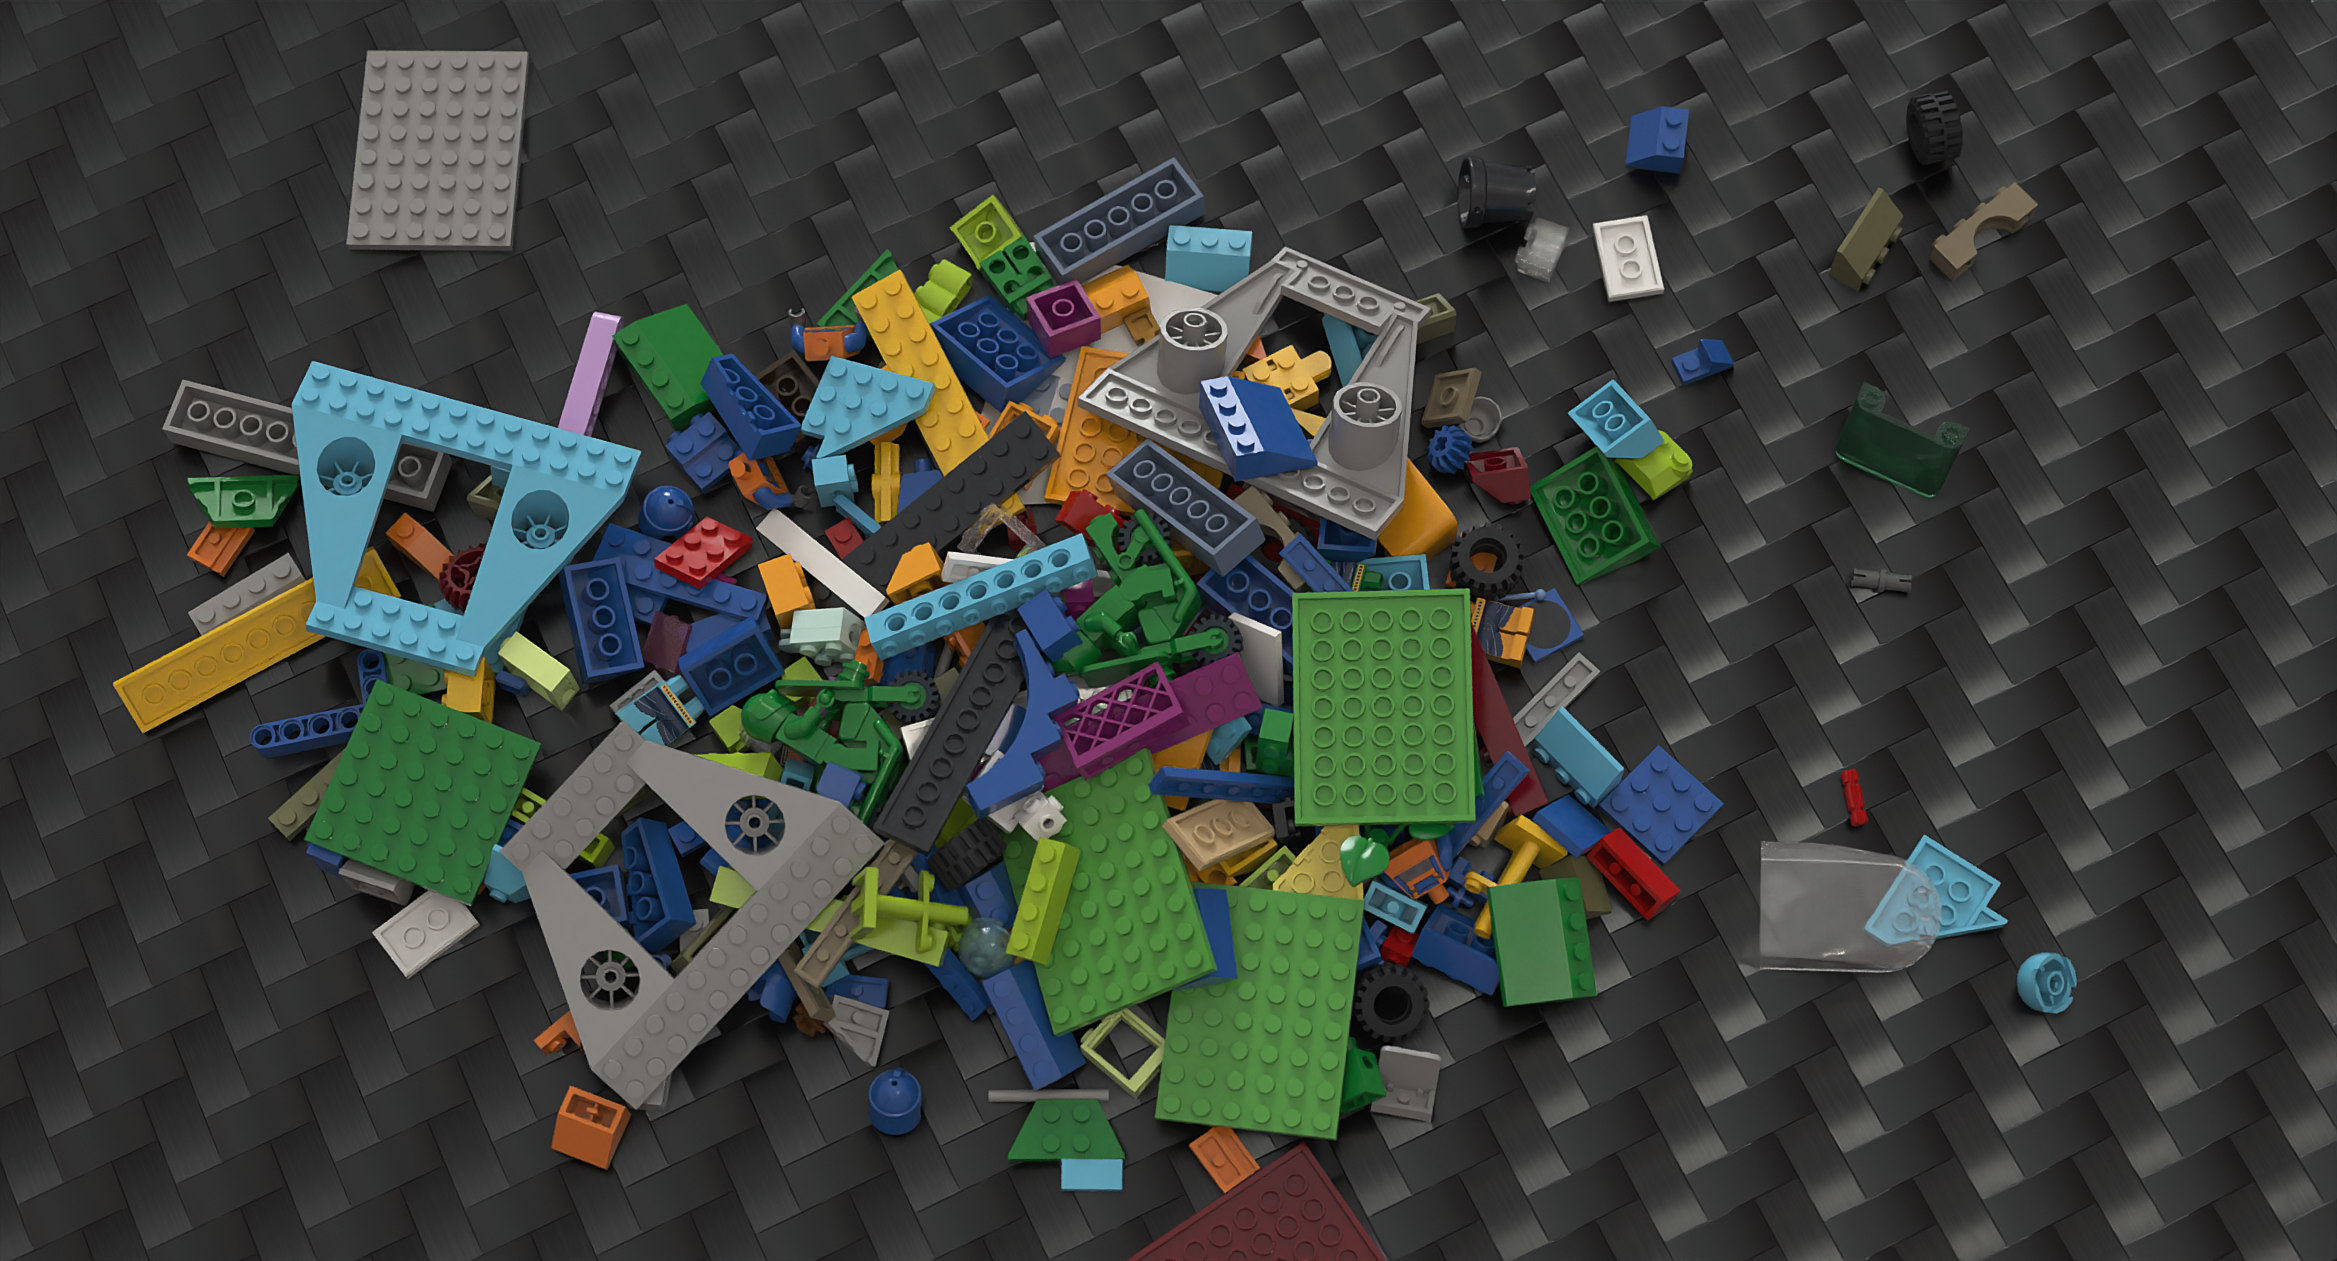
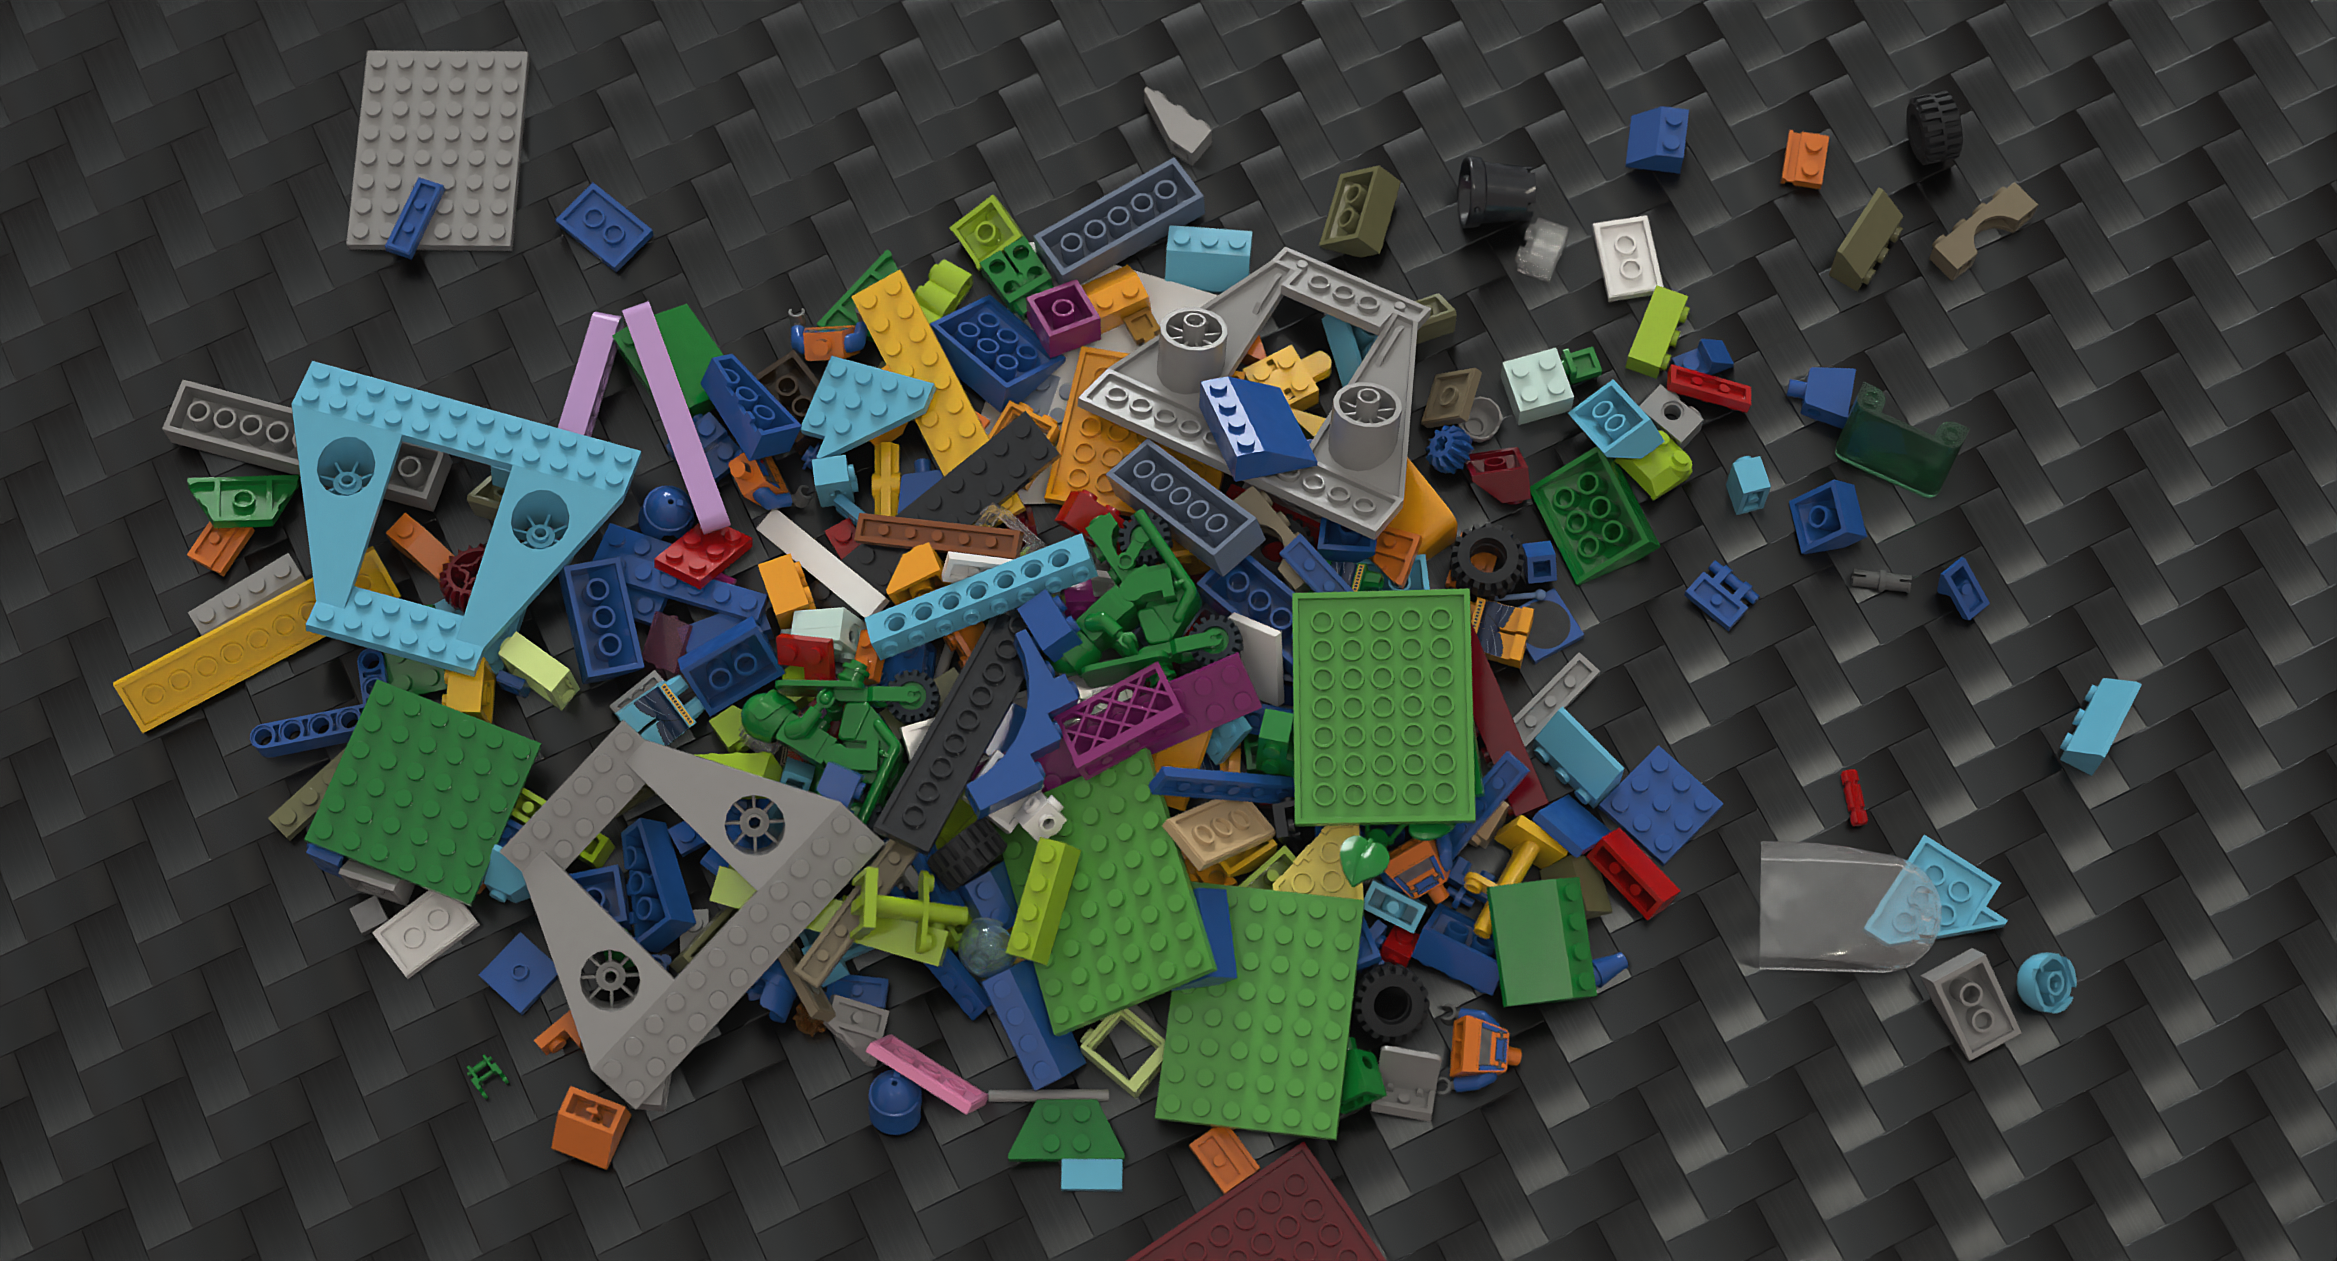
none -> flat silver tile [350,895,389,936]
none -> blue tile [385,177,445,259]
none -> green piece [467,1054,509,1100]
none -> blue plate [479,932,559,1015]
none -> blue plate [555,183,654,272]
none -> lavender beam [622,301,731,535]
none -> red plate [776,633,836,681]
none -> dark orange plate [854,513,1024,560]
none -> bright pink tile [866,1034,989,1115]
none -> light grey slope [1144,87,1212,166]
none -> olive slope [1319,165,1401,258]
none -> orange wing [1369,526,1423,589]
none -> torso [1436,1003,1522,1097]
none -> light aqua brick [1500,348,1574,425]
none -> blue brick [1522,541,1557,584]
none -> green bracket [1561,347,1602,385]
none -> blue cone [1592,952,1628,988]
none -> lime brick [1625,285,1690,379]
none -> light grey brick [1639,384,1704,449]
none -> red plate [1667,364,1751,413]
none -> blue plate [1684,560,1760,631]
none -> medium azure brick [1726,456,1771,515]
none -> orange plate [1781,130,1829,189]
none -> blue torso [1786,367,1856,429]
none -> blue slope [1789,479,1867,554]
none -> light grey slope [1920,948,2022,1061]
none -> blue slope [1937,557,1990,620]
none -> medium azure slope [2060,678,2142,776]

